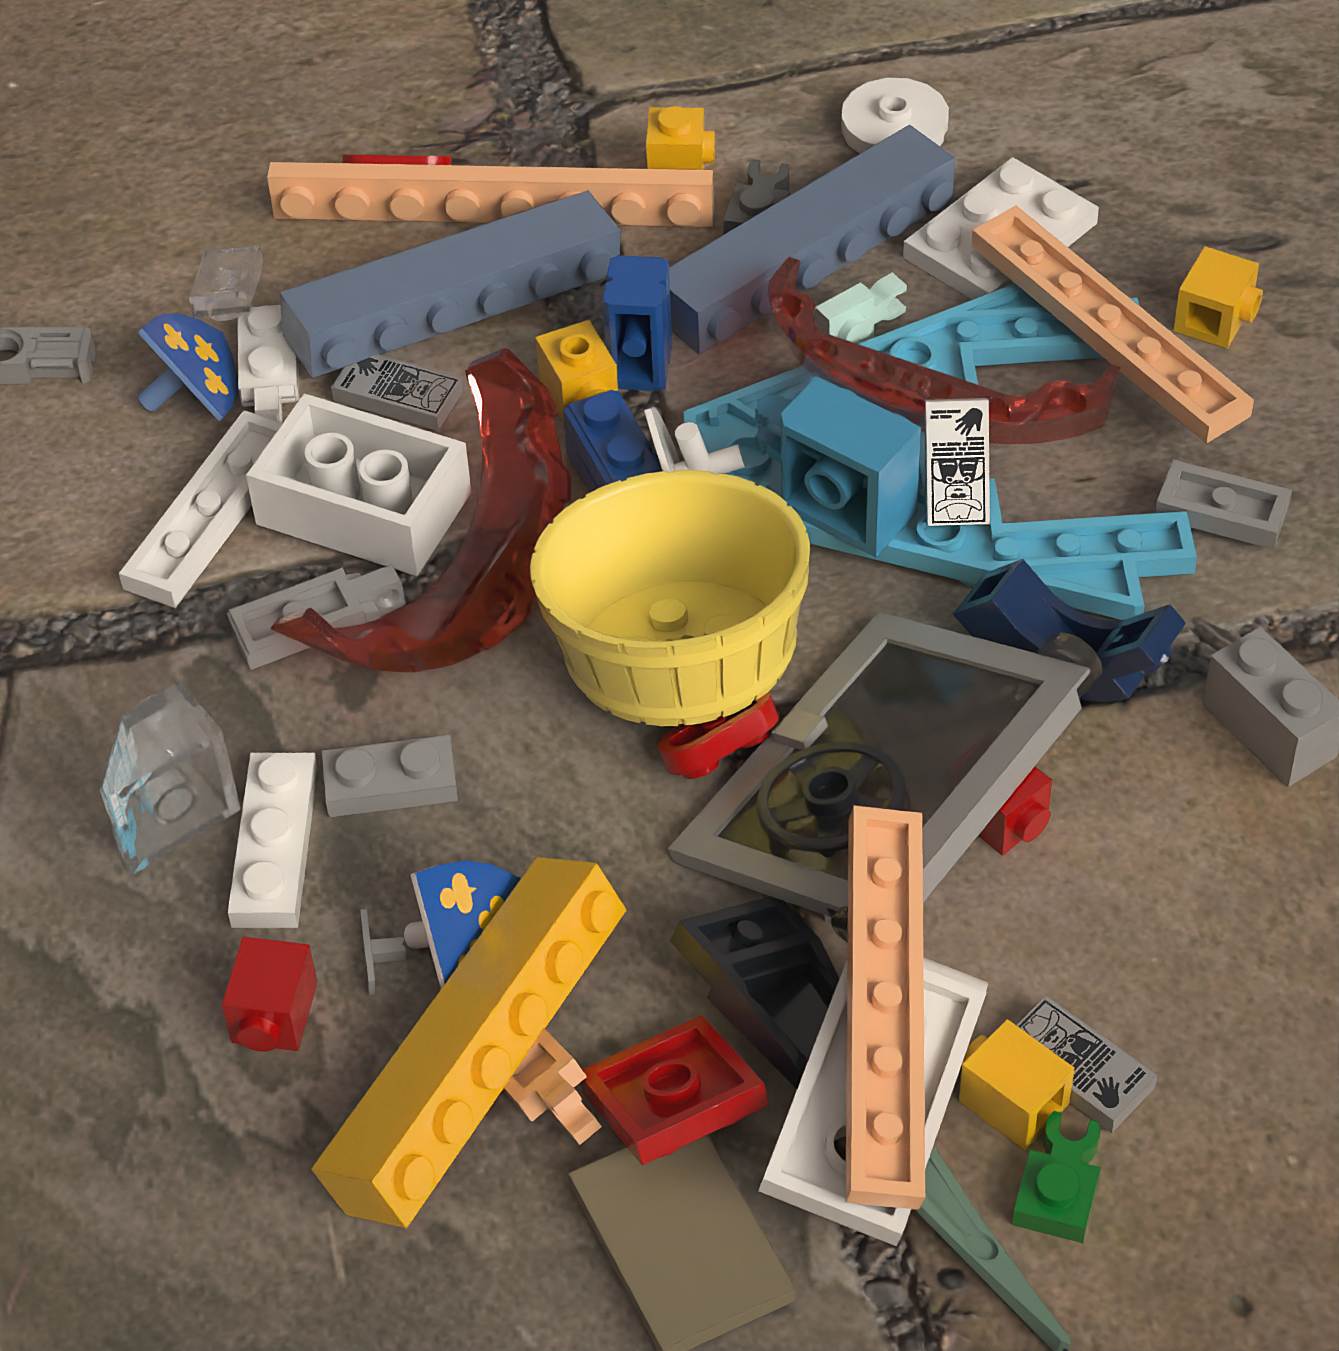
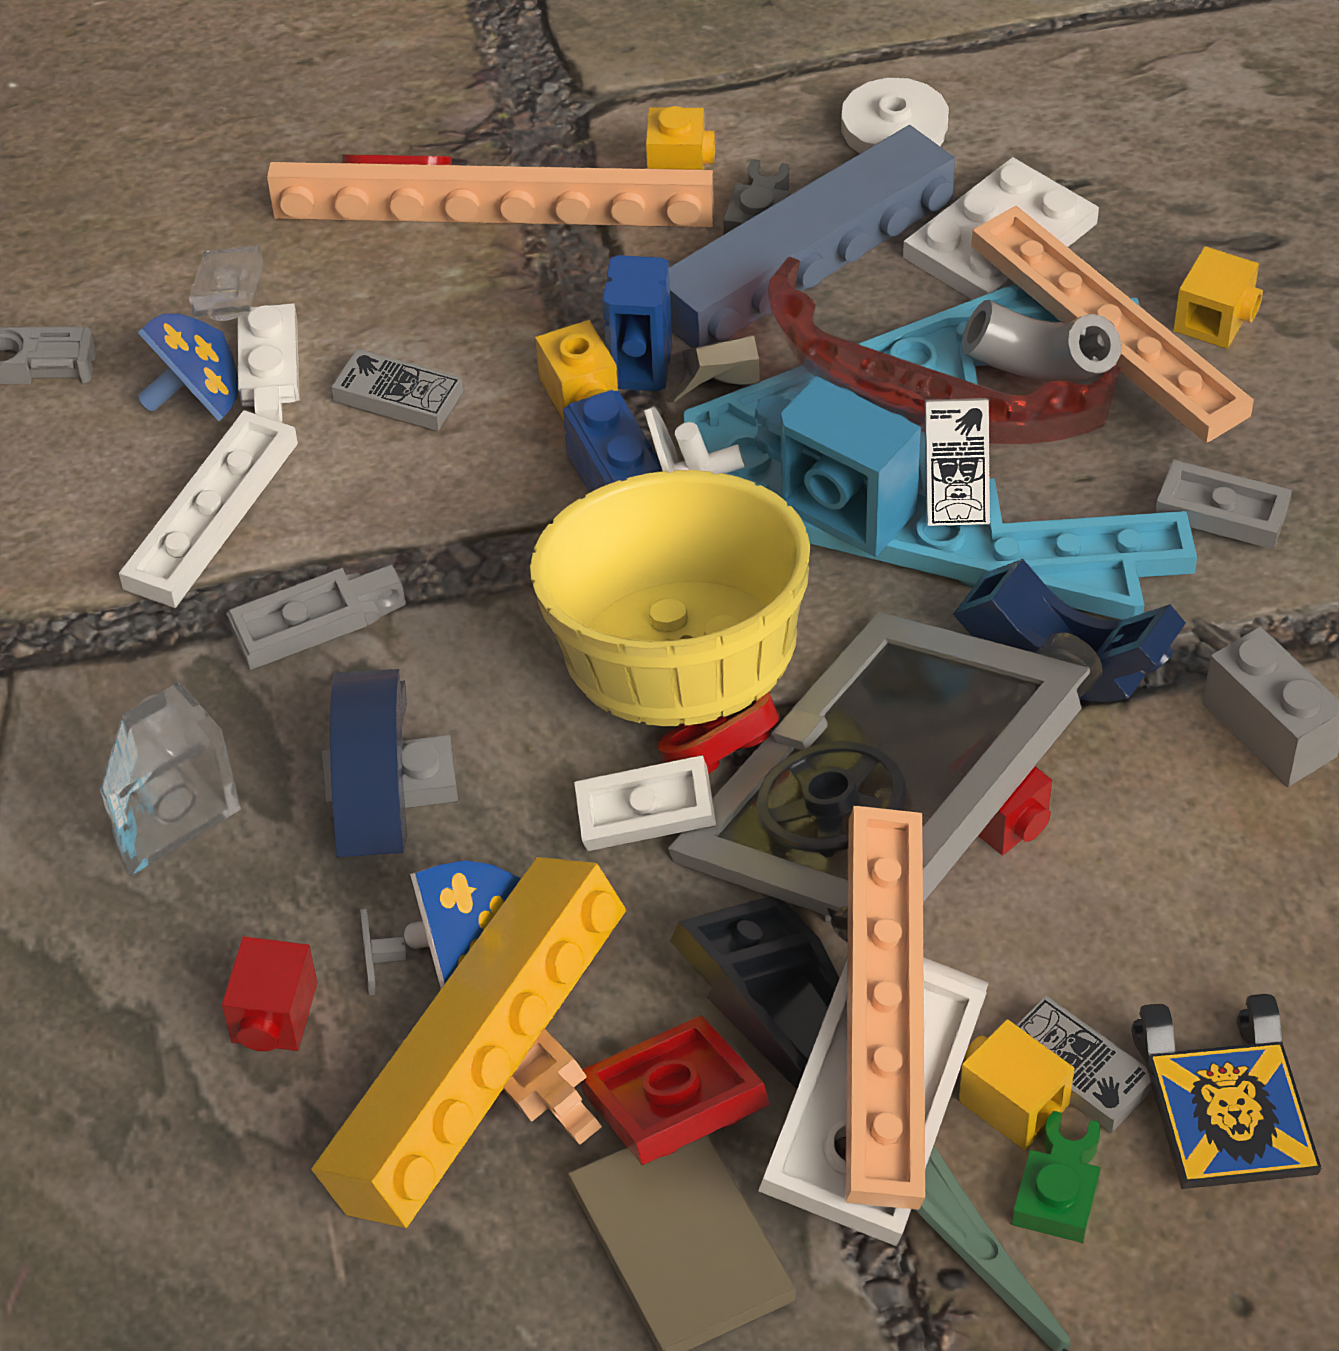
white plate [228,753,318,928] -> none
white brick [246,393,472,576] -> none
clear red windscreen [271,348,571,672] -> none
sand blue brick [280,190,621,378] -> none
light aqua plate [815,272,907,357] -> none
none -> dark blue arch [330,669,407,857]
none -> white plate [574,755,716,851]
none -> dark tan slope [666,335,760,402]
none -> light grey cylinder [961,300,1121,382]
none -> flag [1131,994,1322,1189]

